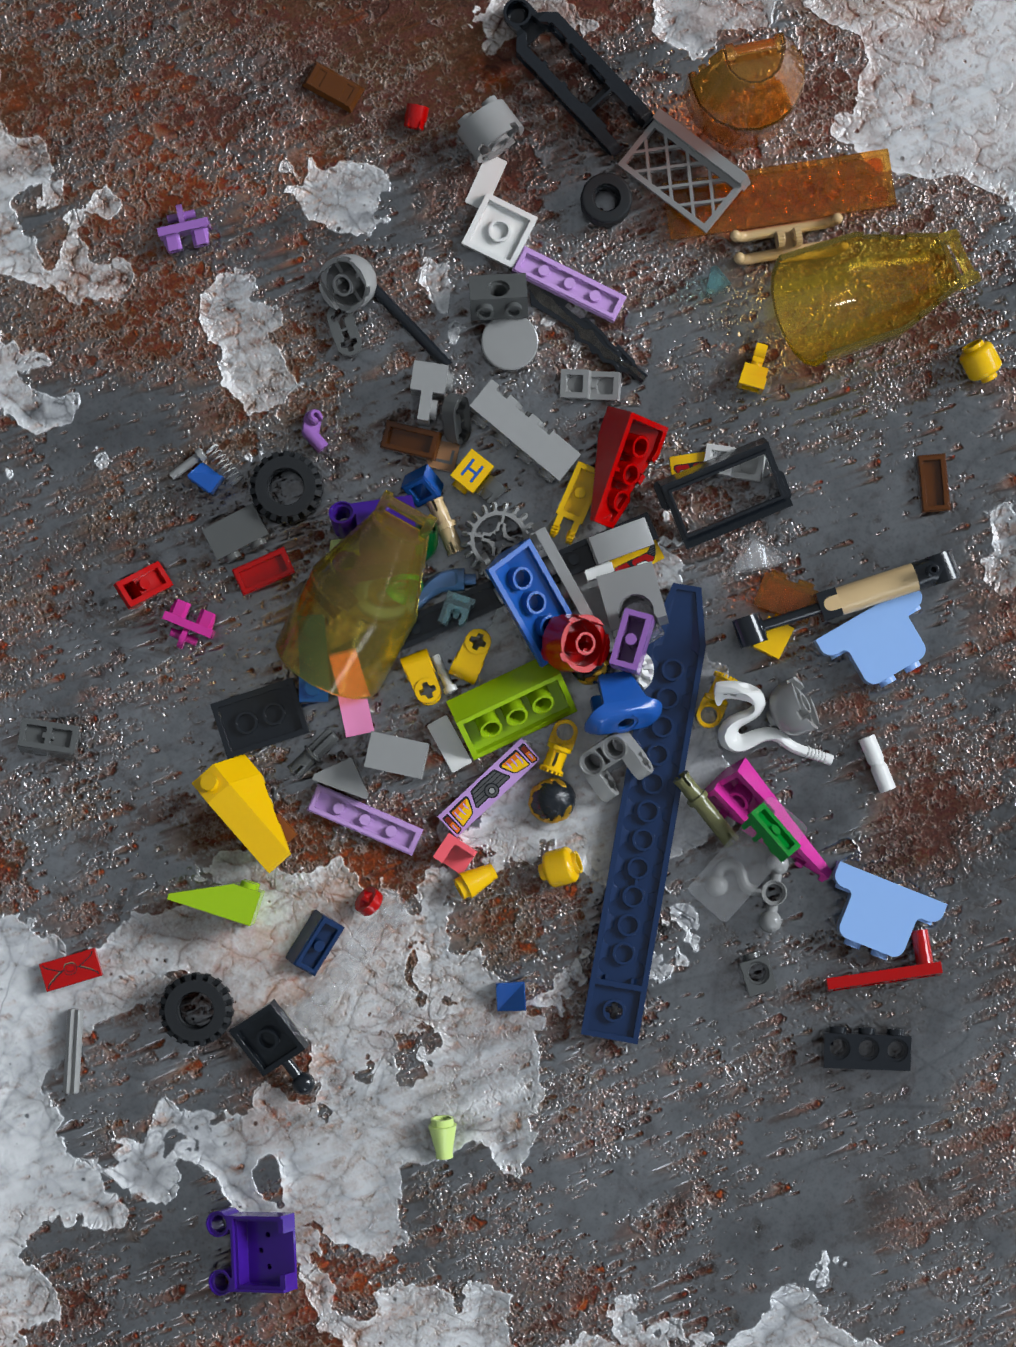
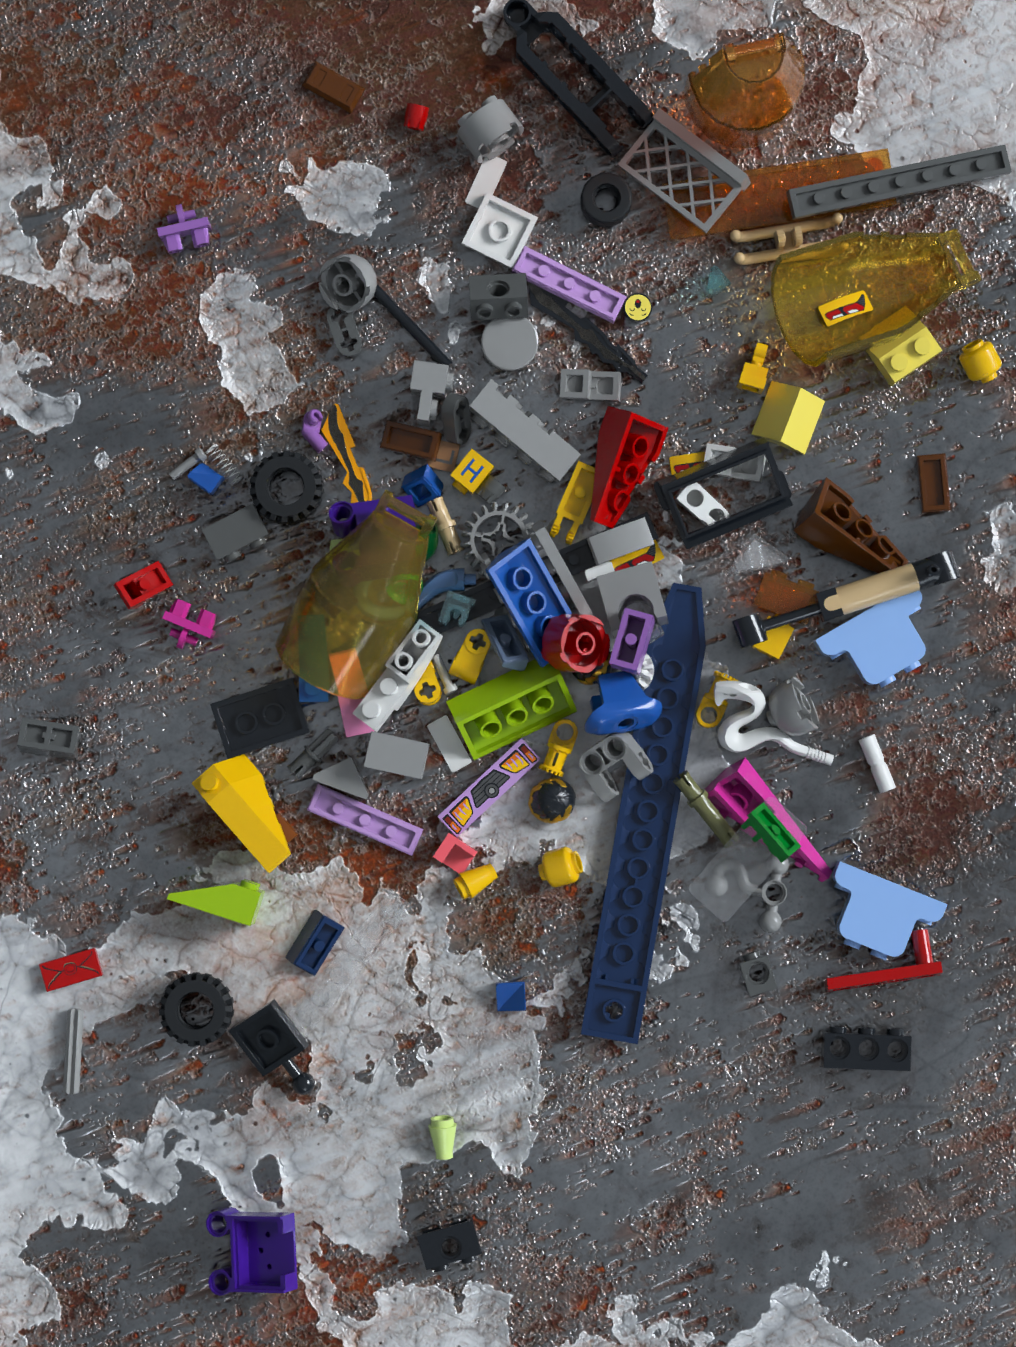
red tile [232,546,296,596] -> none
red tile [355,886,383,916] -> none
none -> sword [321,404,372,503]
none -> white slope [352,619,443,732]
none -> black brick [417,1216,482,1272]
none -> sand blue slope [481,615,529,671]
none -> light yellow tile [623,293,652,323]
none -> white leg [674,482,729,526]
none -> light yellow slope [751,381,825,455]
none -> dark grey plate [786,144,1012,220]
none -> reddish brown wedge [794,477,909,573]
none -> yellow sticker [818,290,873,326]
none -> light yellow slope [859,308,942,387]

